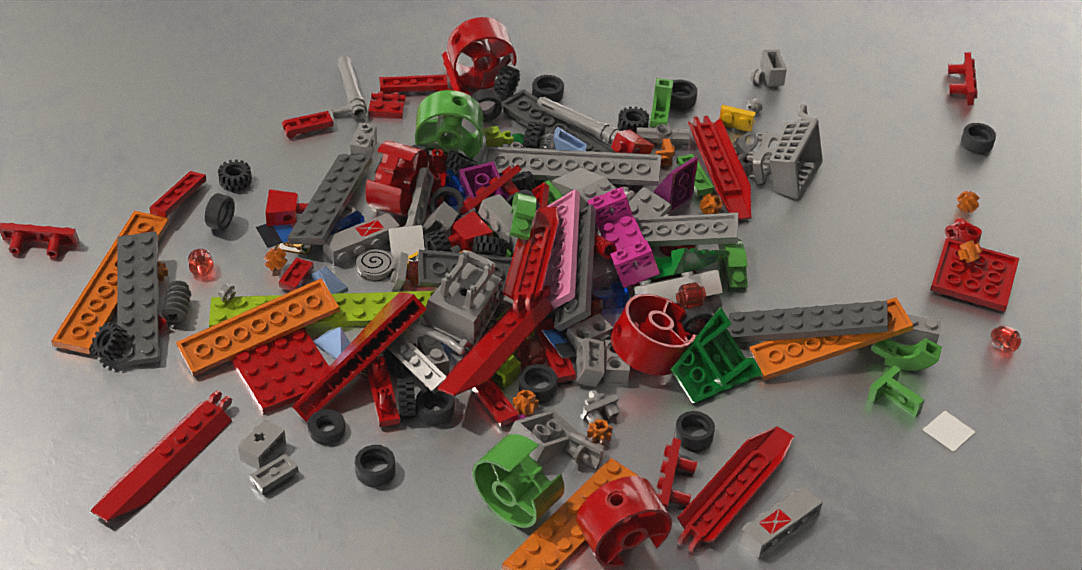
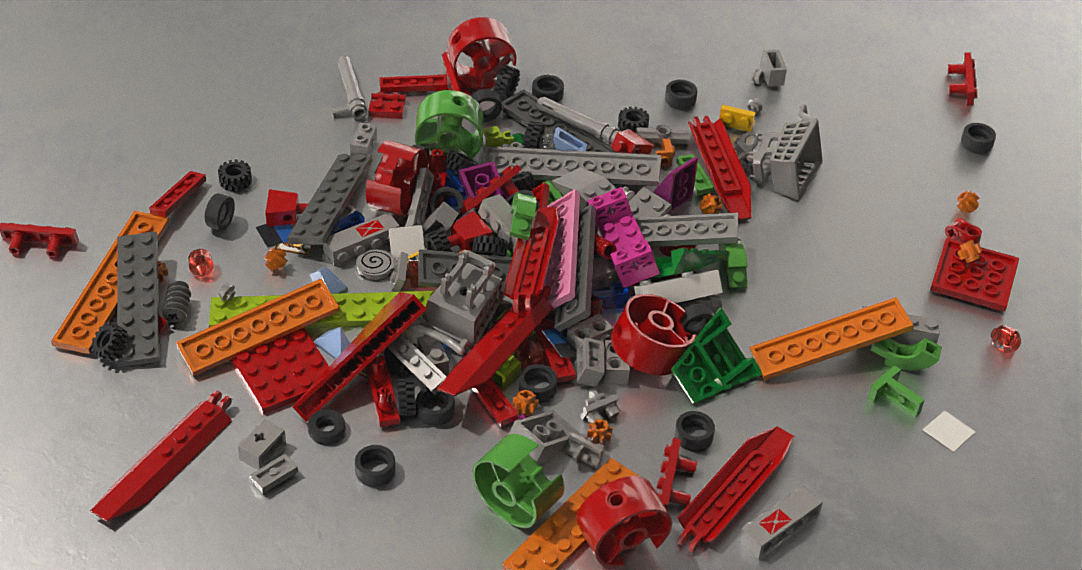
red plate [278,257,314,291] -> none
red plate [282,111,334,138] -> none
bright green arch [649,78,673,128] -> none
clear red head [676,282,706,309] -> none
dark grey plate [728,301,888,343] -> none

